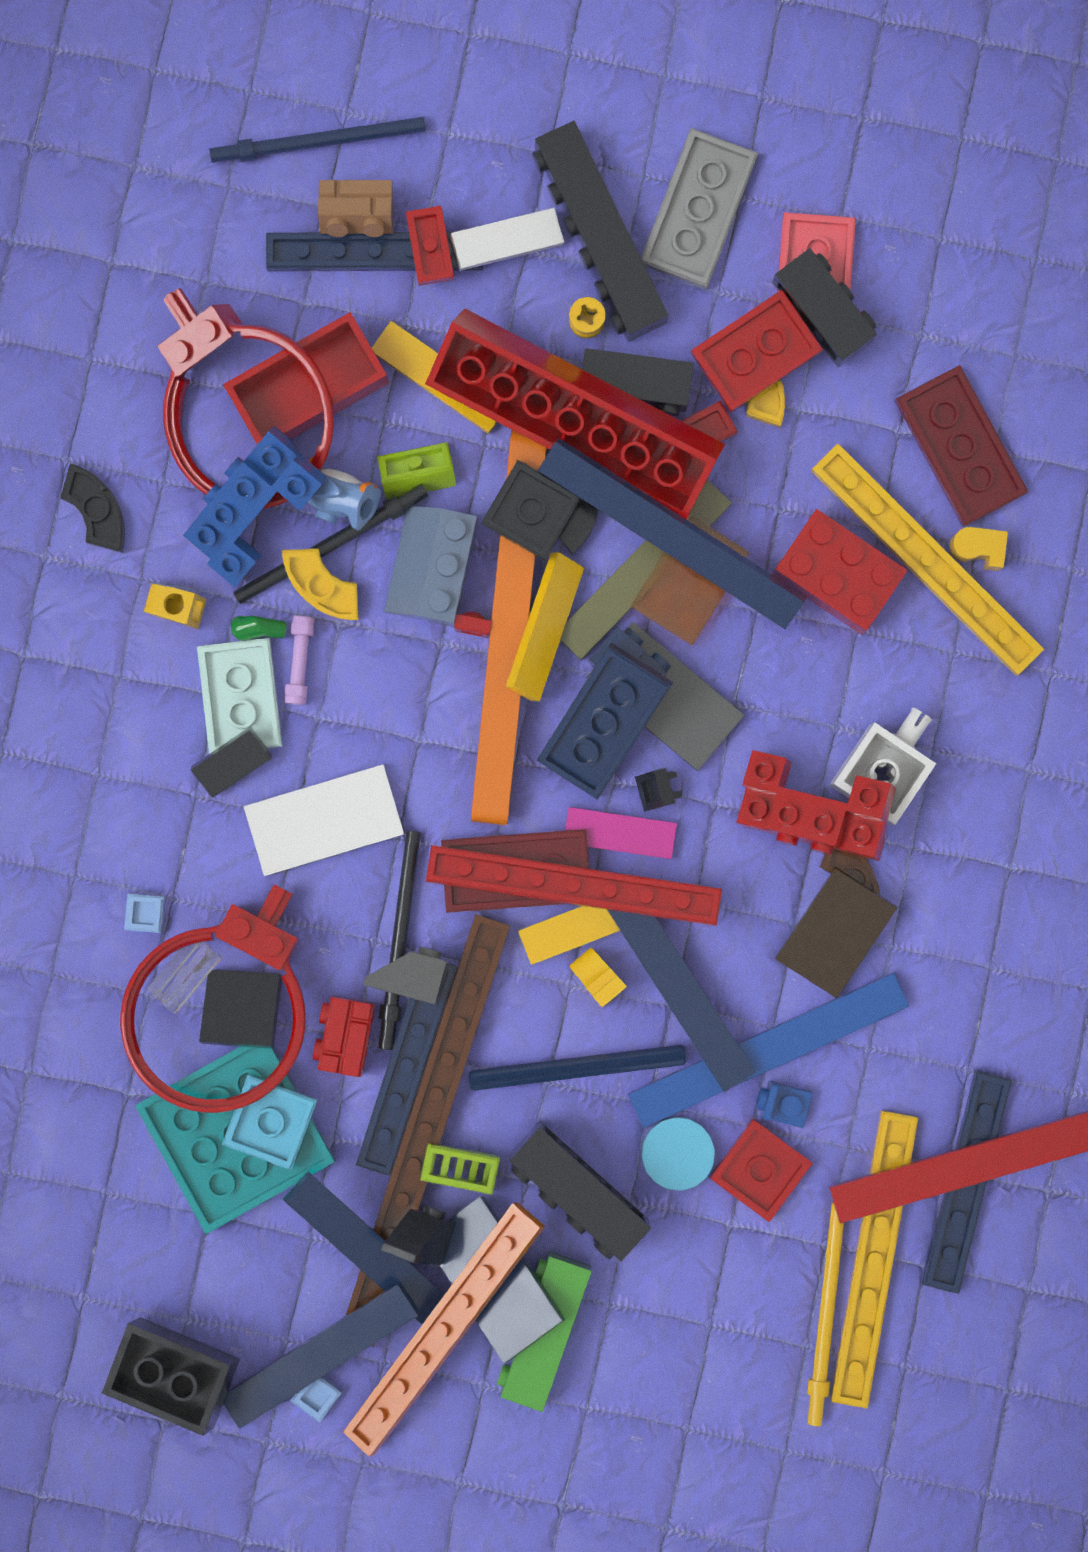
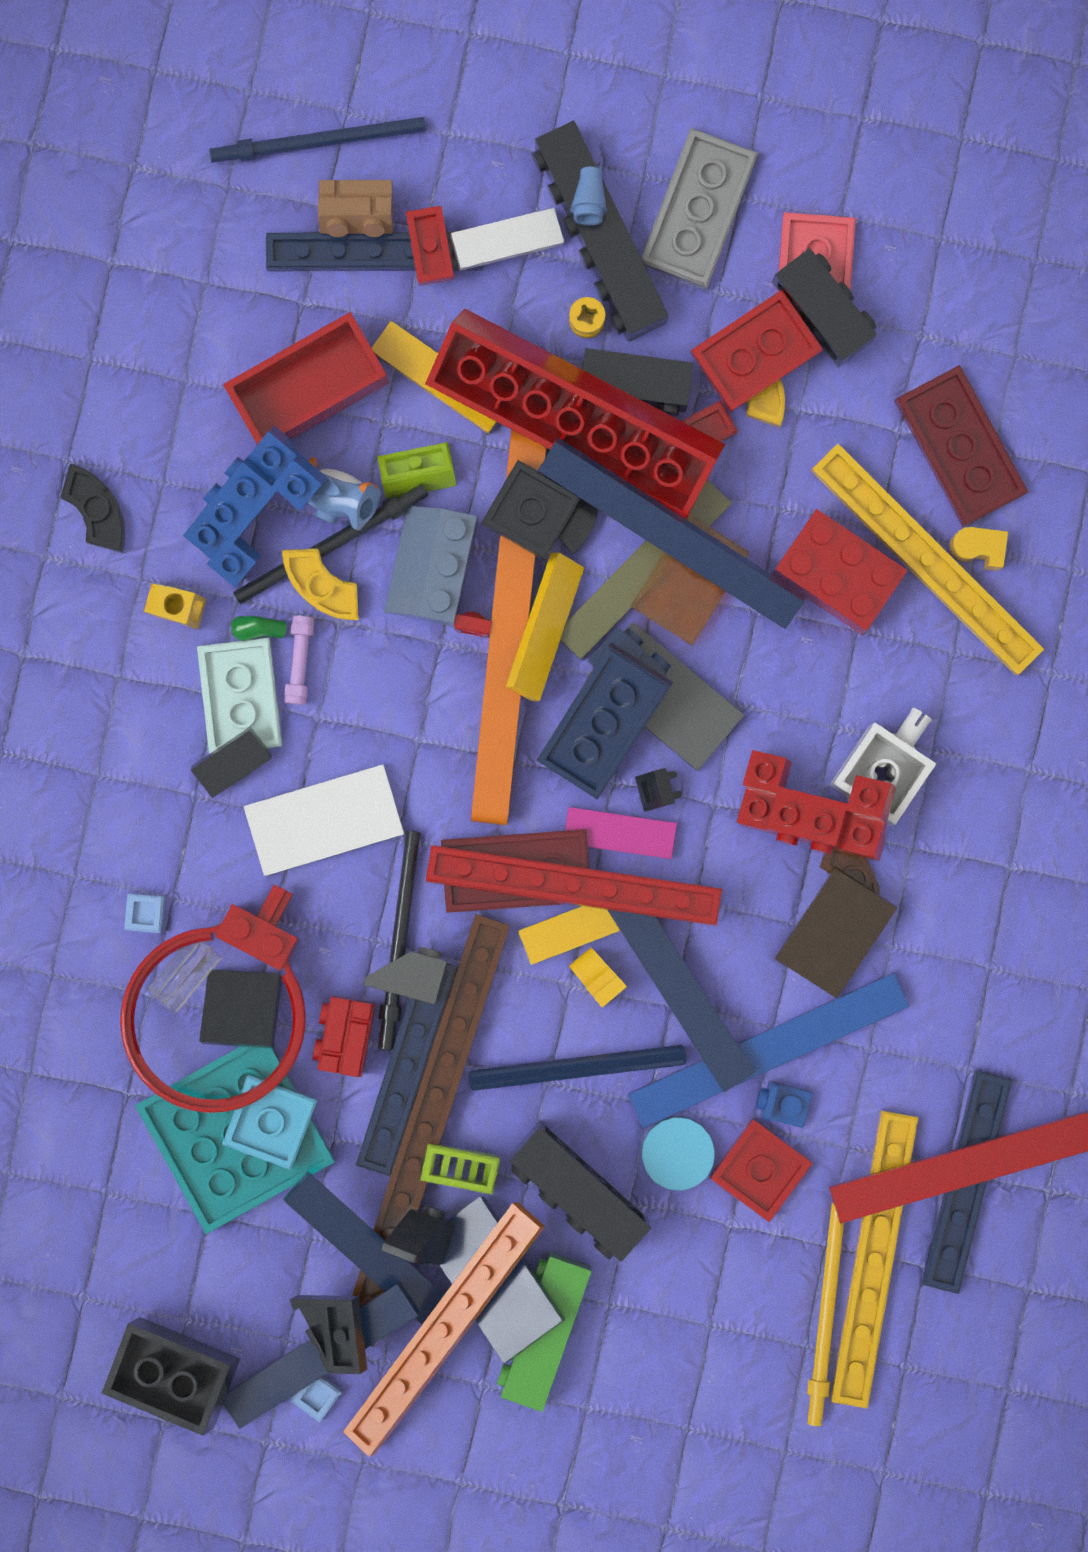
brick [157,288,334,509] -> none
none -> black wing [290,1295,368,1374]
none -> medium blue cone [570,166,607,225]

